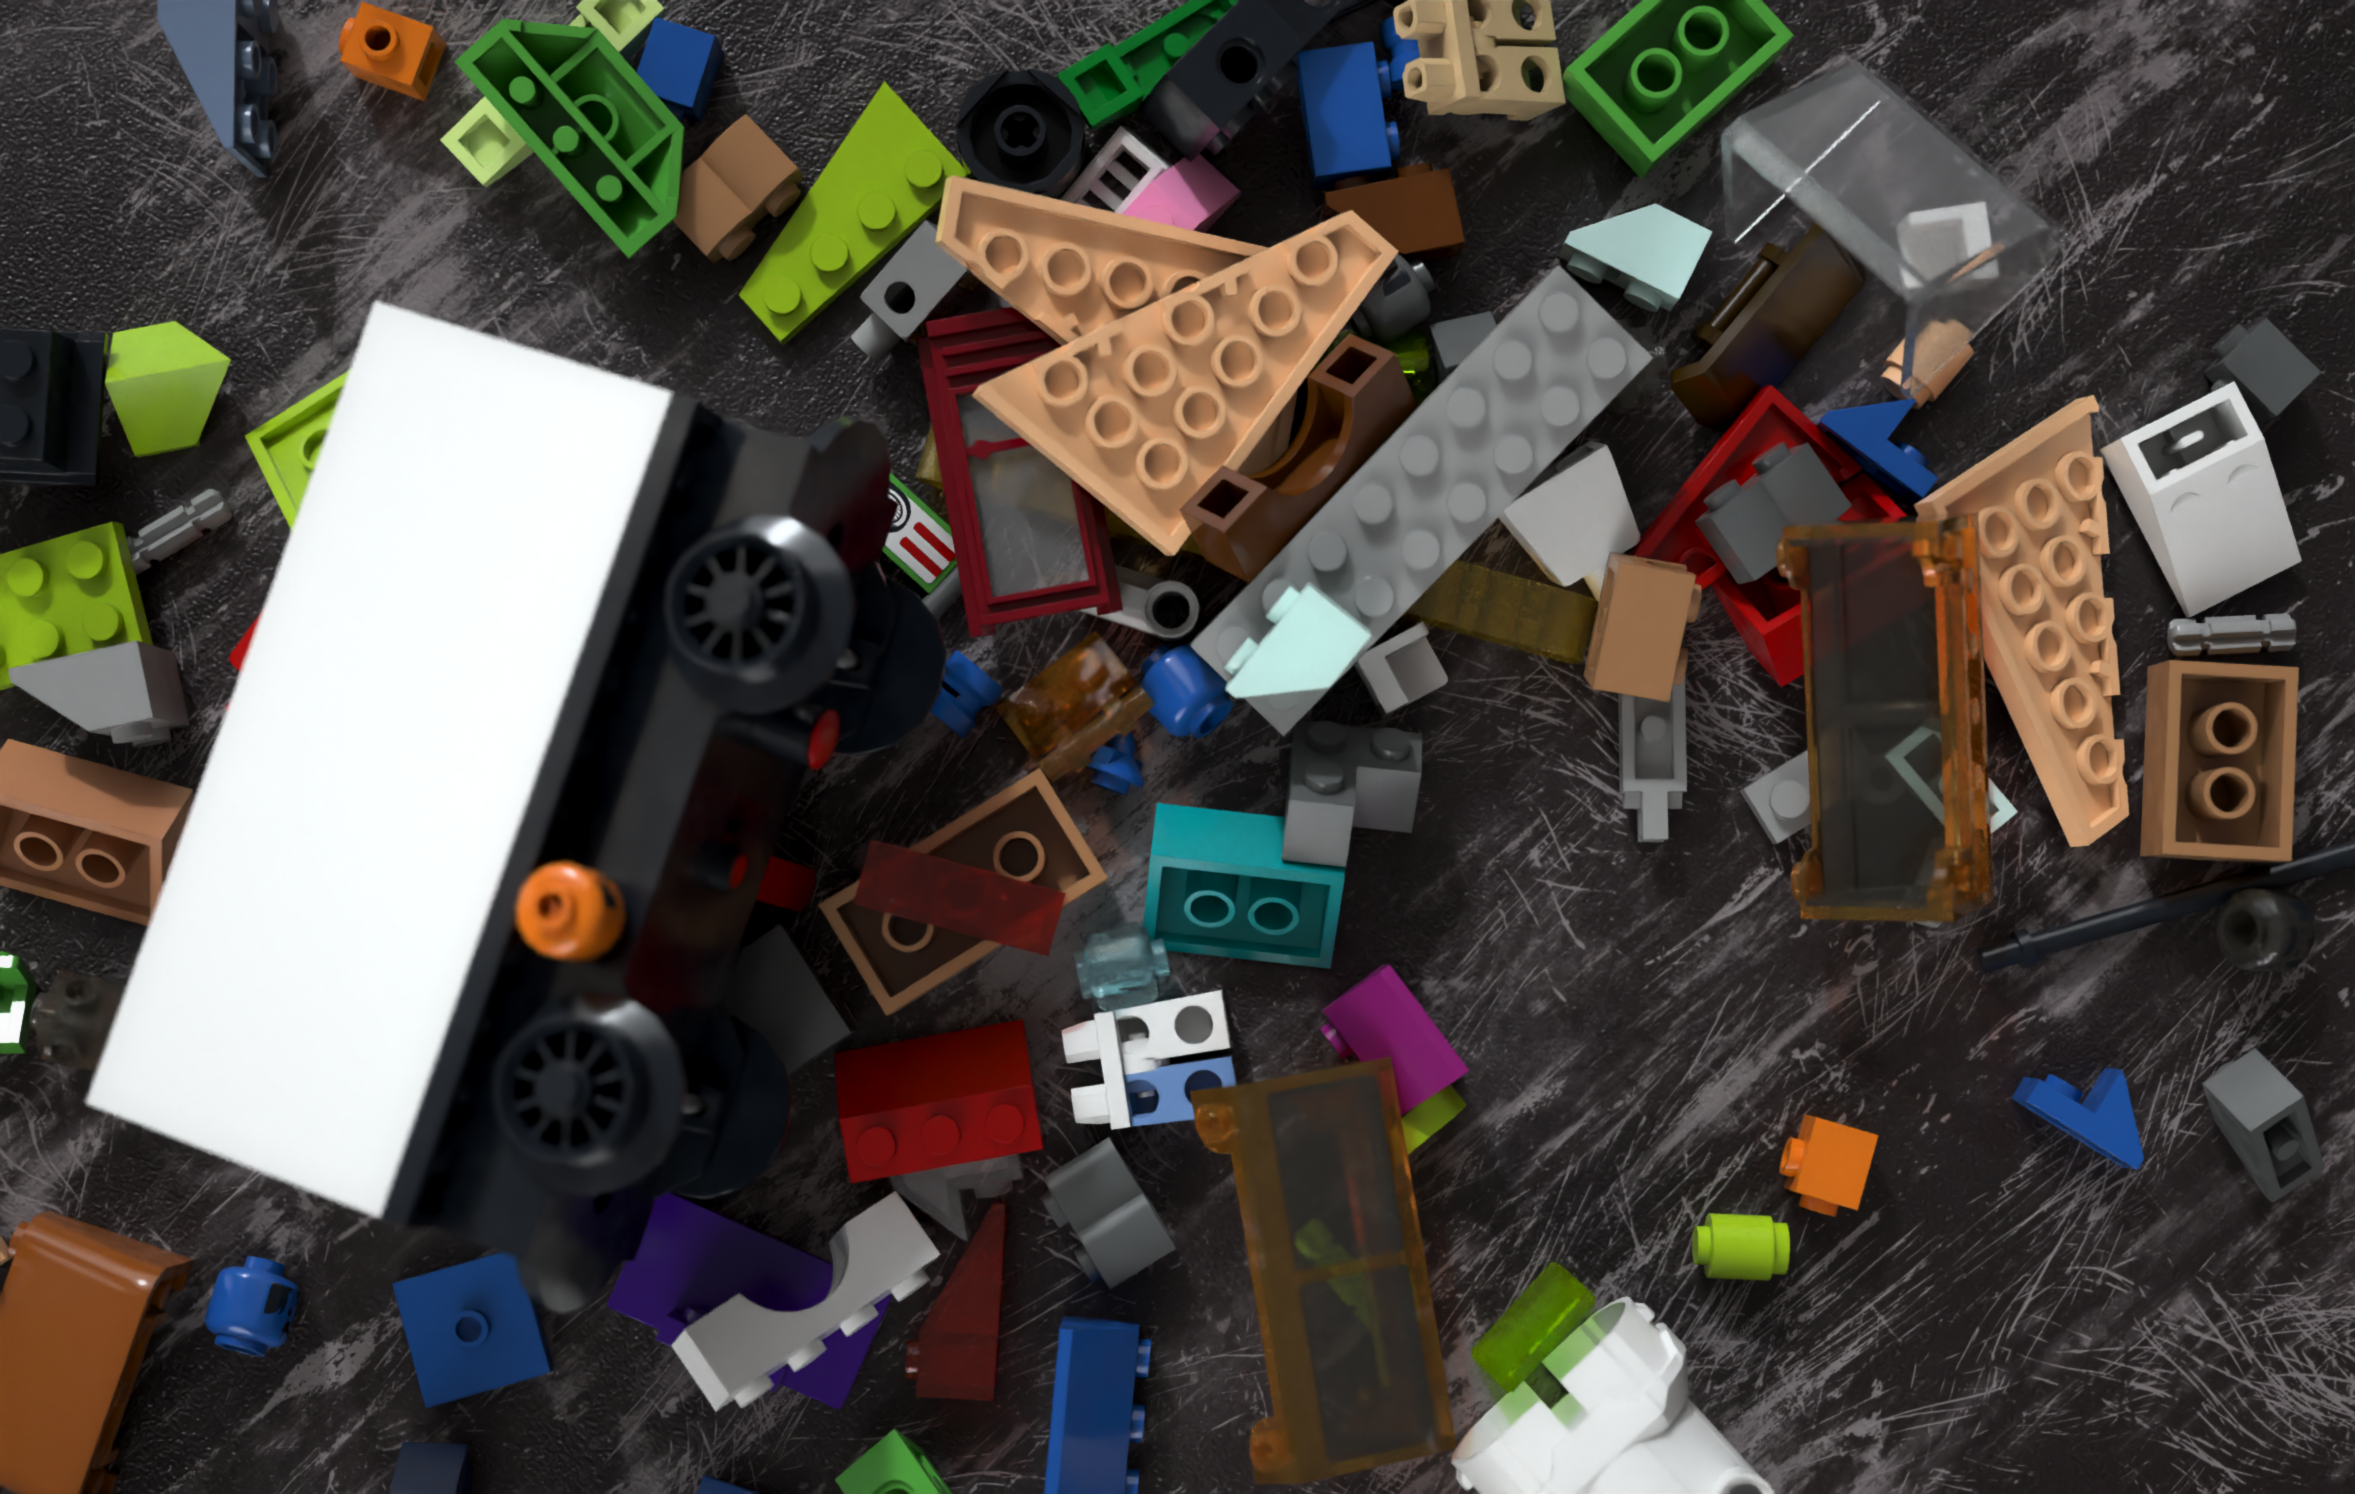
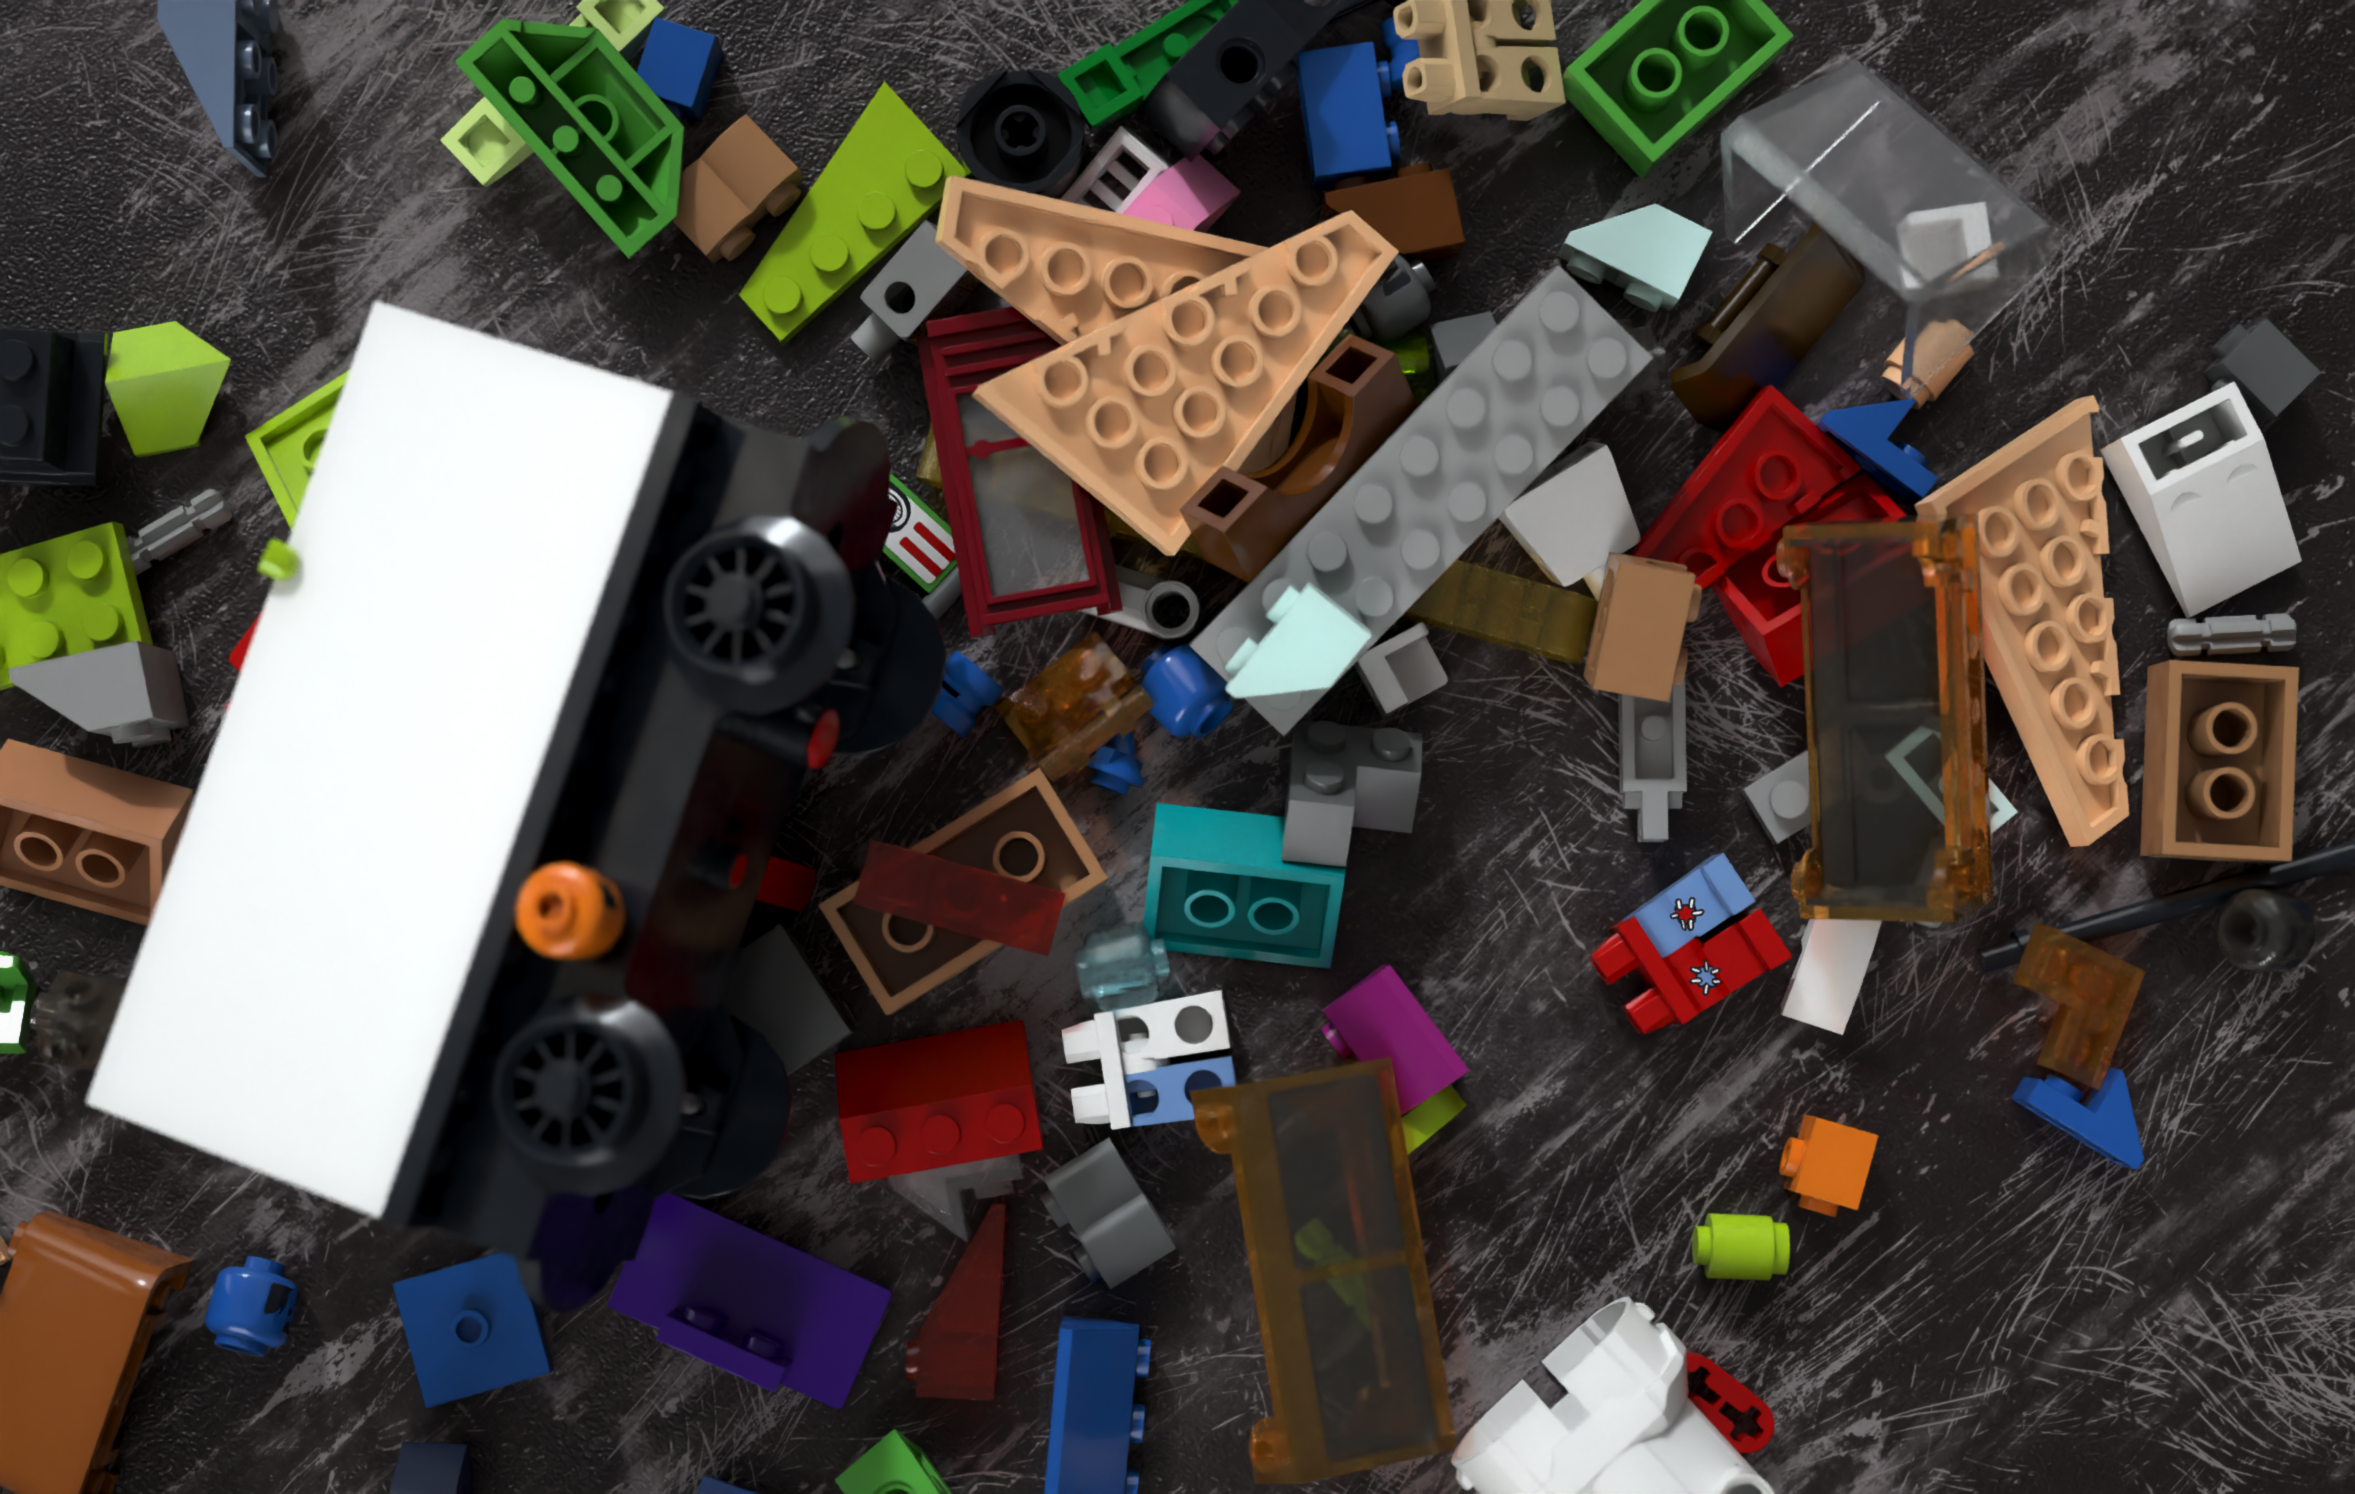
orange brick [338,2,447,101] -> none
white arch [672,1191,940,1411] -> none
clear neon green slope [1470,1262,1596,1393] -> none
dark grey brick [1695,442,1852,584] -> none
dark grey slope [2202,1048,2325,1203] -> none
none -> lime piece [257,539,300,580]
none -> red hips [1588,853,1792,1034]
none -> red beam [1686,1352,1775,1453]
none -> white slope [1780,884,1885,1035]
none -> clear orange plate [2012,923,2146,1090]

